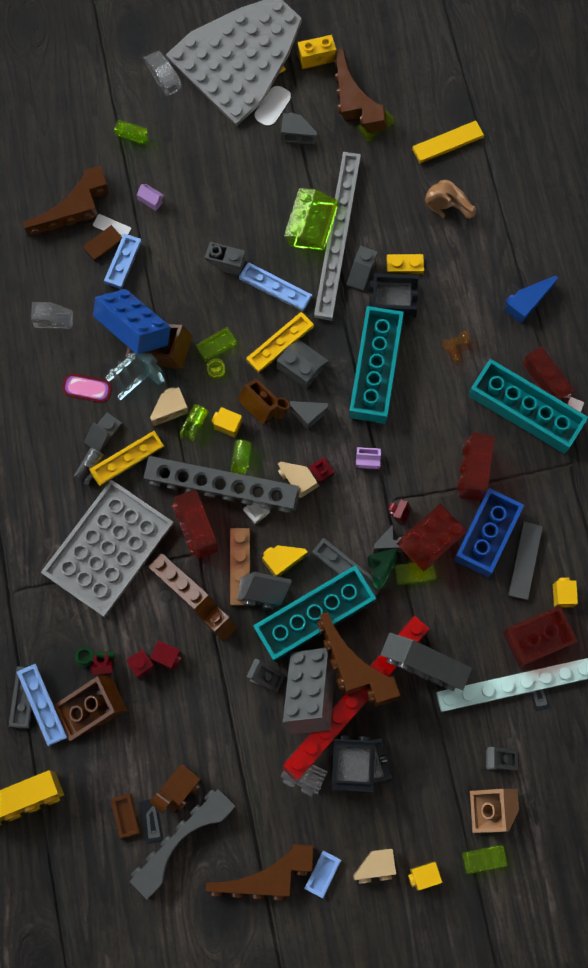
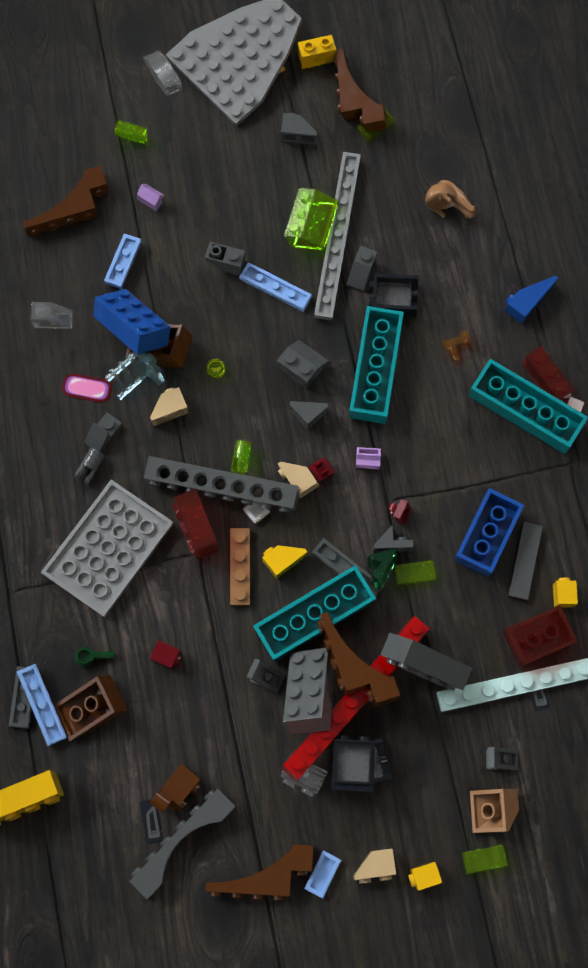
reddish brown tile [83,225,122,262] -> none
yellow tile [89,431,164,486] -> none
dark red tile [91,653,114,676] -> none
white sticker [93,214,131,237] -> none
reddish brown tile [110,793,141,839] -> none
dark red brick [126,649,156,680] -> none
reddish brown arch [148,553,237,642] -> none
clear neon green hinge [180,404,209,440] -> none
clear neon green tile [195,327,237,362] -> none
yellow brick [212,407,242,438] -> none
reddish brown hinge [237,378,290,425] -> none
dark grey slope [237,572,292,610] -> none
yellow plate [246,312,314,373] -> none
white sticker [255,86,291,125] -> none
yellow plate [386,254,424,274] -> none
clear red brick [396,503,467,572] -> none
yellow tile [412,121,484,164] -> none
clear red brick [456,432,495,501] -> none

